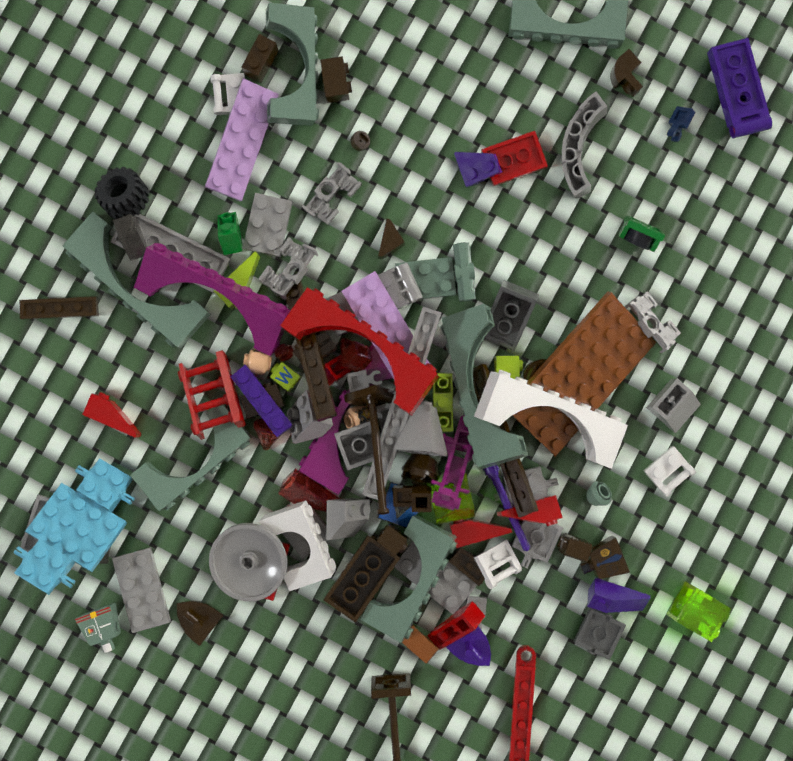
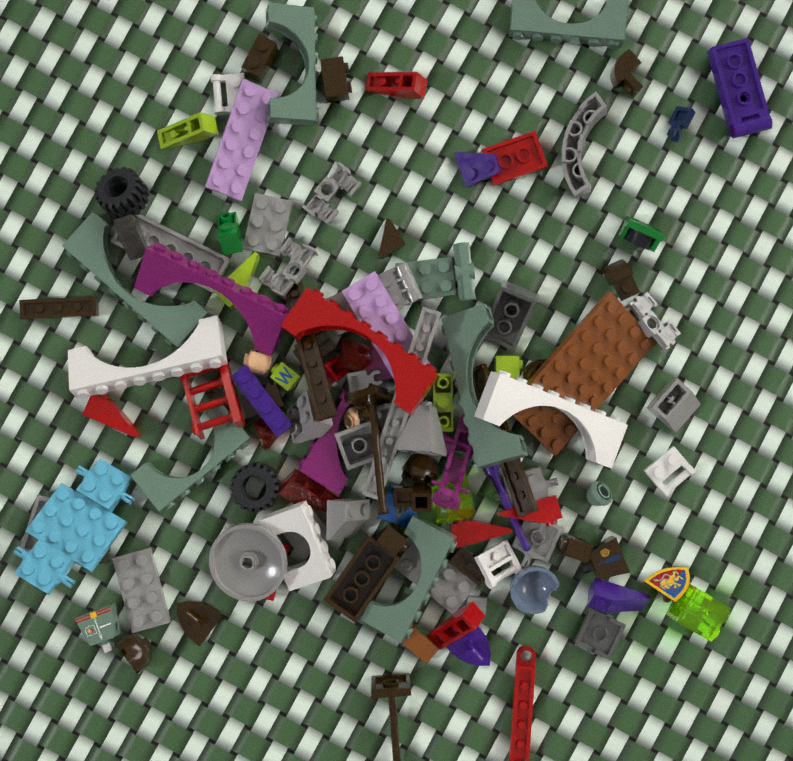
clear red plate [274,344,293,361] -> none
dark brown tile [350,131,370,151] -> none
none -> white arch [68,315,227,399]
none -> dark brown cylinder [115,634,152,675]
none -> lime slope [157,112,218,149]
none -> black tyre [230,462,281,512]
none -> red slope [365,72,428,99]
none -> sand blue cylinder [510,565,559,614]
none -> dark brown brick [601,259,640,301]
none -> shield [643,567,690,603]

